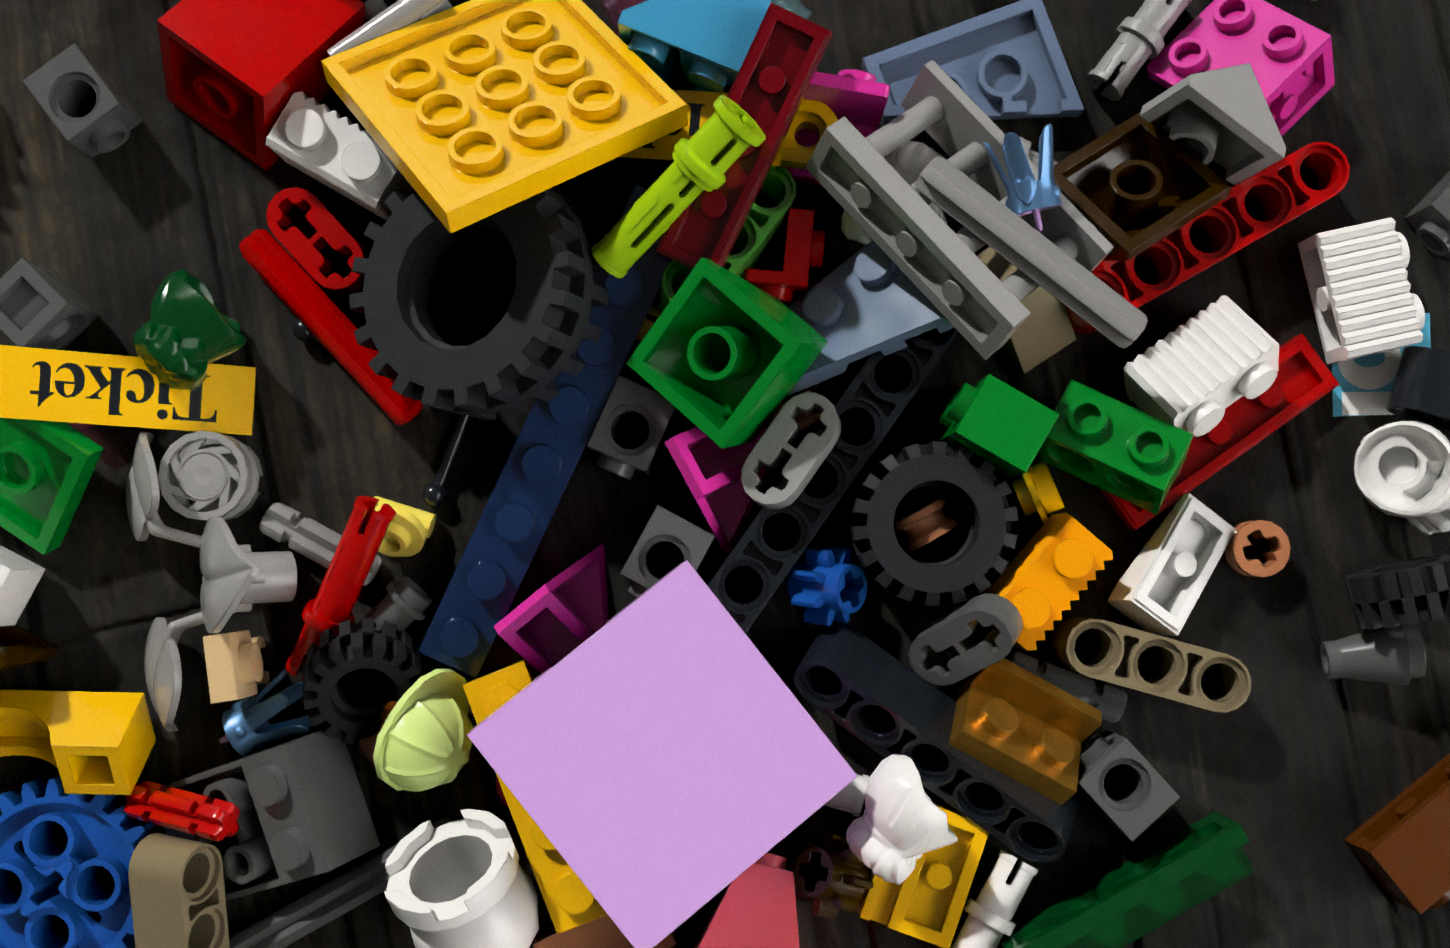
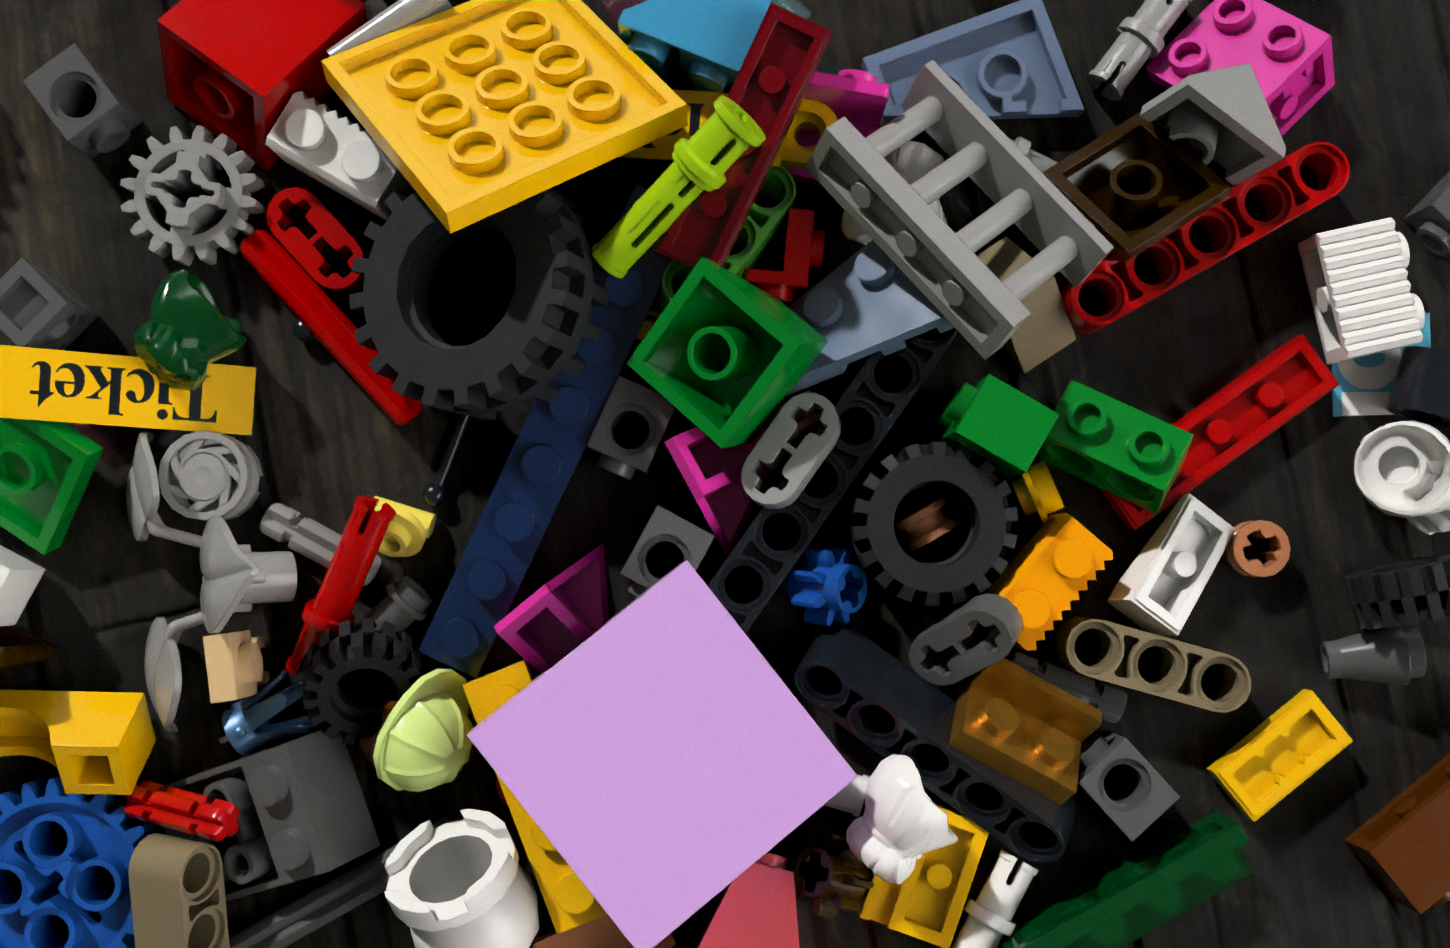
light grey axle [915,156,1148,348] -> none
flat silver piece [983,123,1063,232] -> none
white brick [1123,295,1279,437] -> none
none -> light grey gear [120,125,265,266]
none -> yellow plate [1206,689,1353,822]

